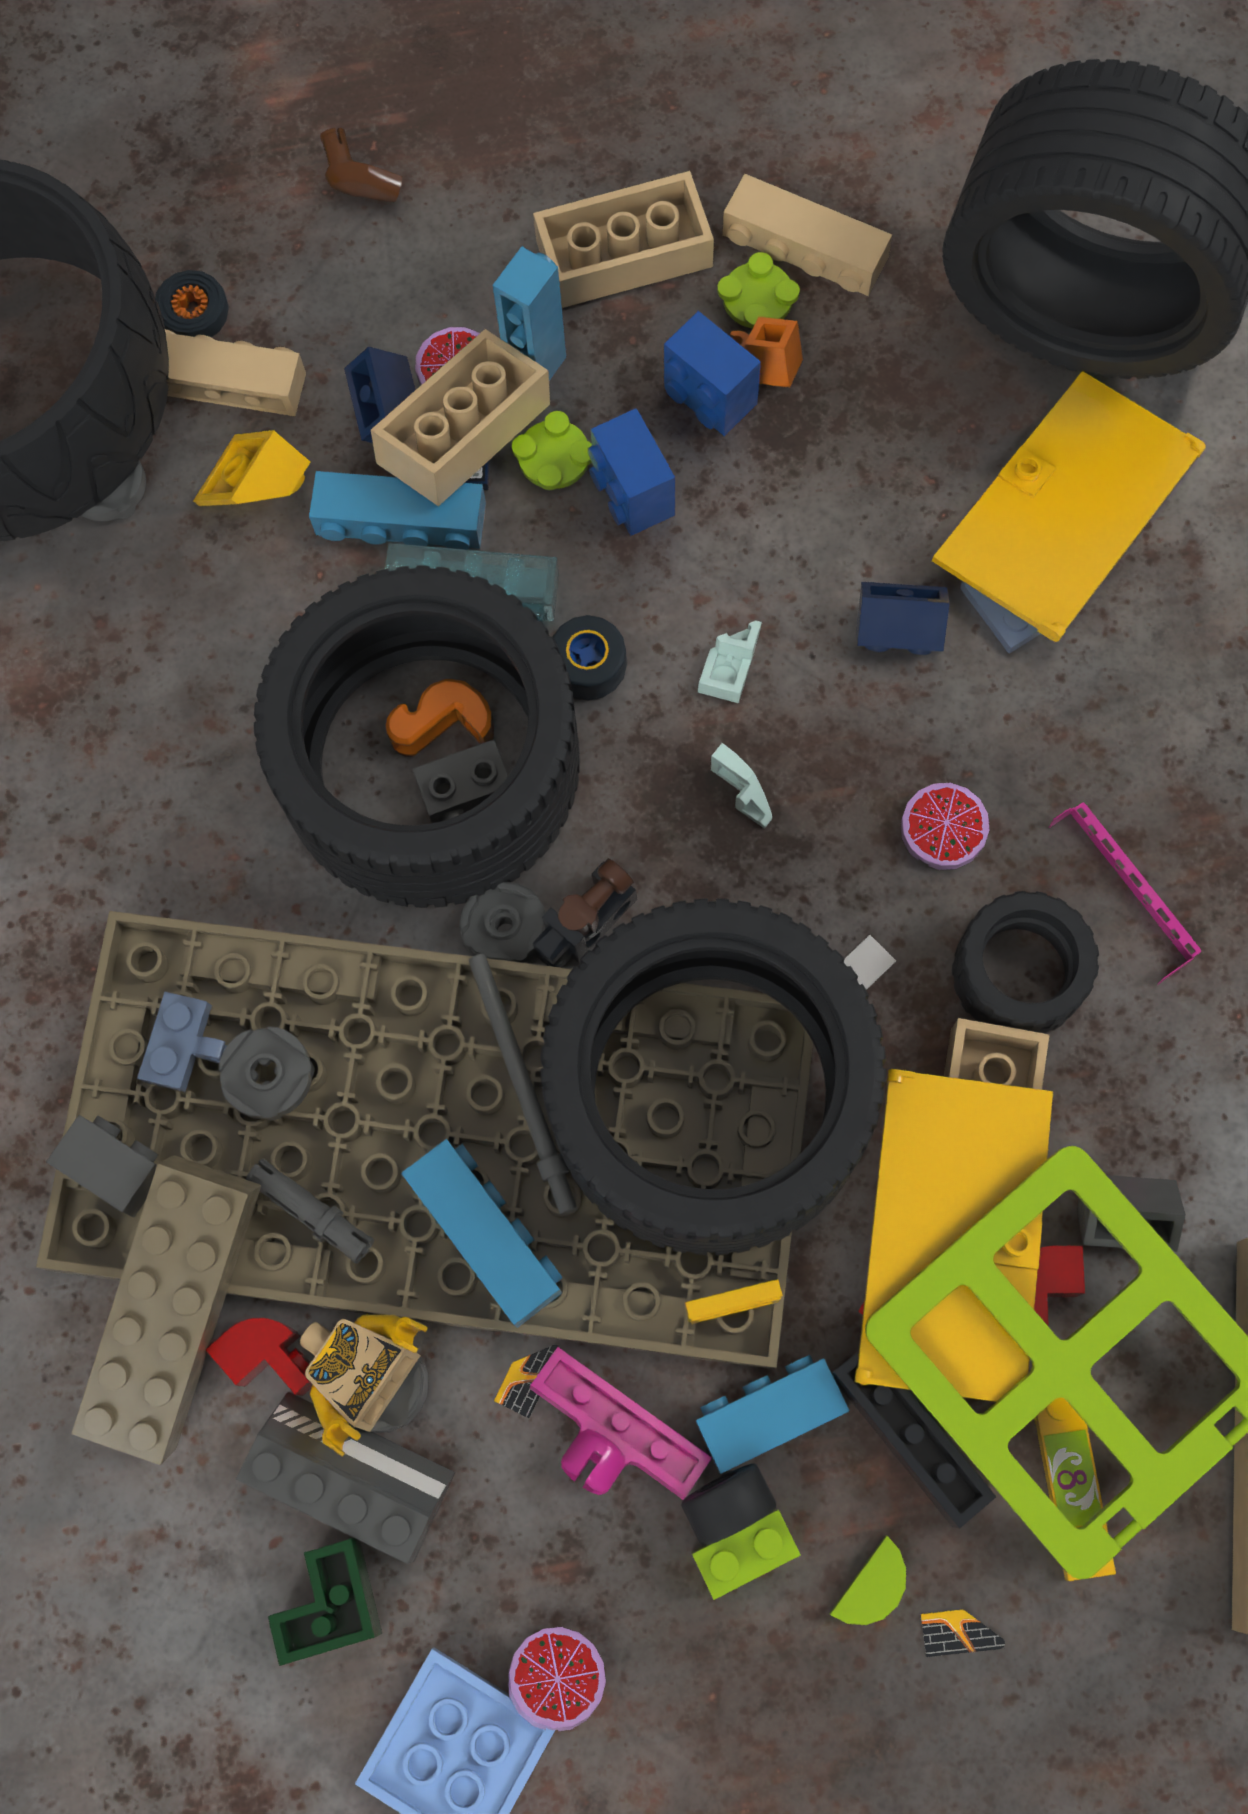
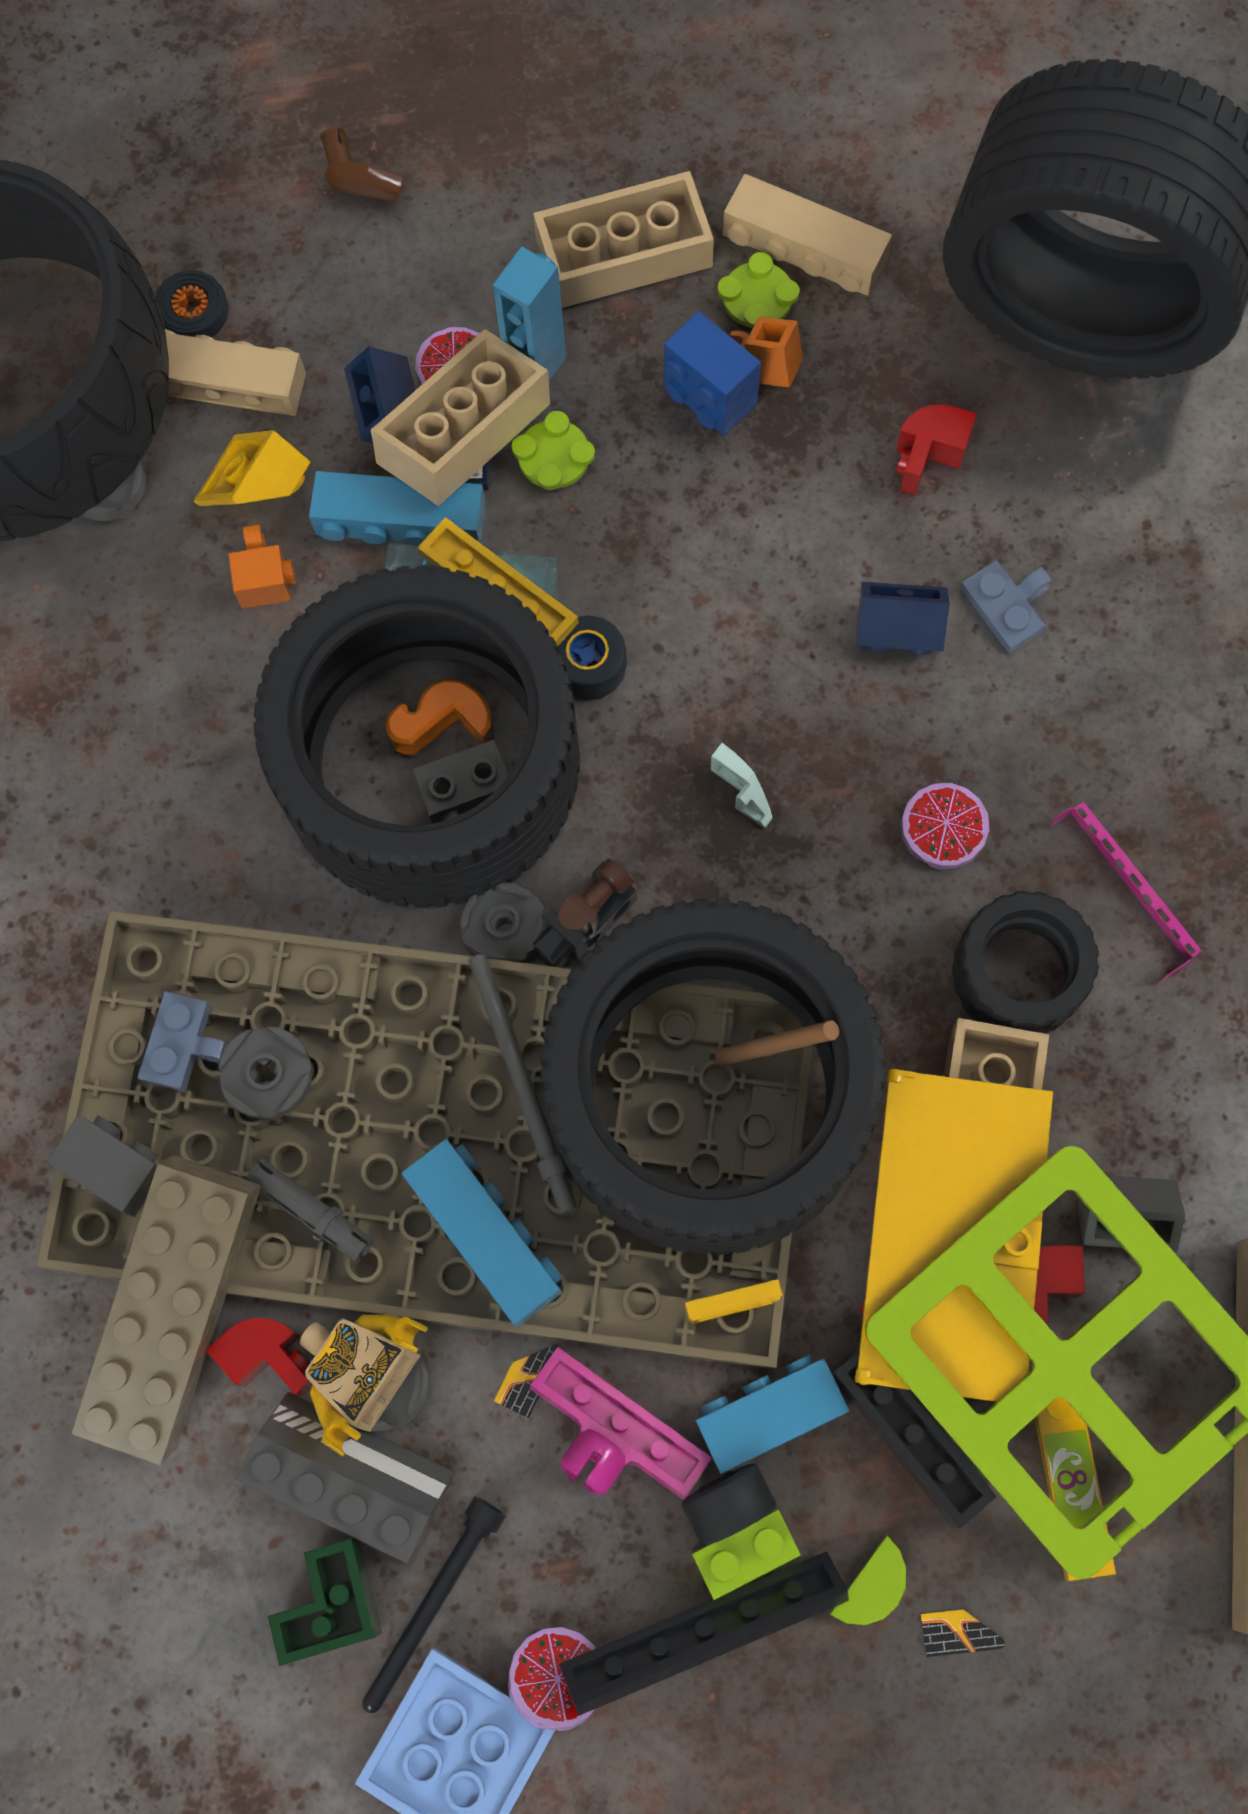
blue brick [588,408,675,536] -> none
light aqua slope [698,620,762,703] -> none
white sticker [844,935,896,990] -> none
yellow door [932,371,1206,642] -> none
none -> orange brick [228,524,296,609]
none -> black piece [362,1496,507,1713]
none -> yellow plate [418,517,578,646]
none -> black plate [559,1551,849,1716]
none -> medium nougat bar [715,1020,839,1066]
none -> red brick [896,404,977,496]

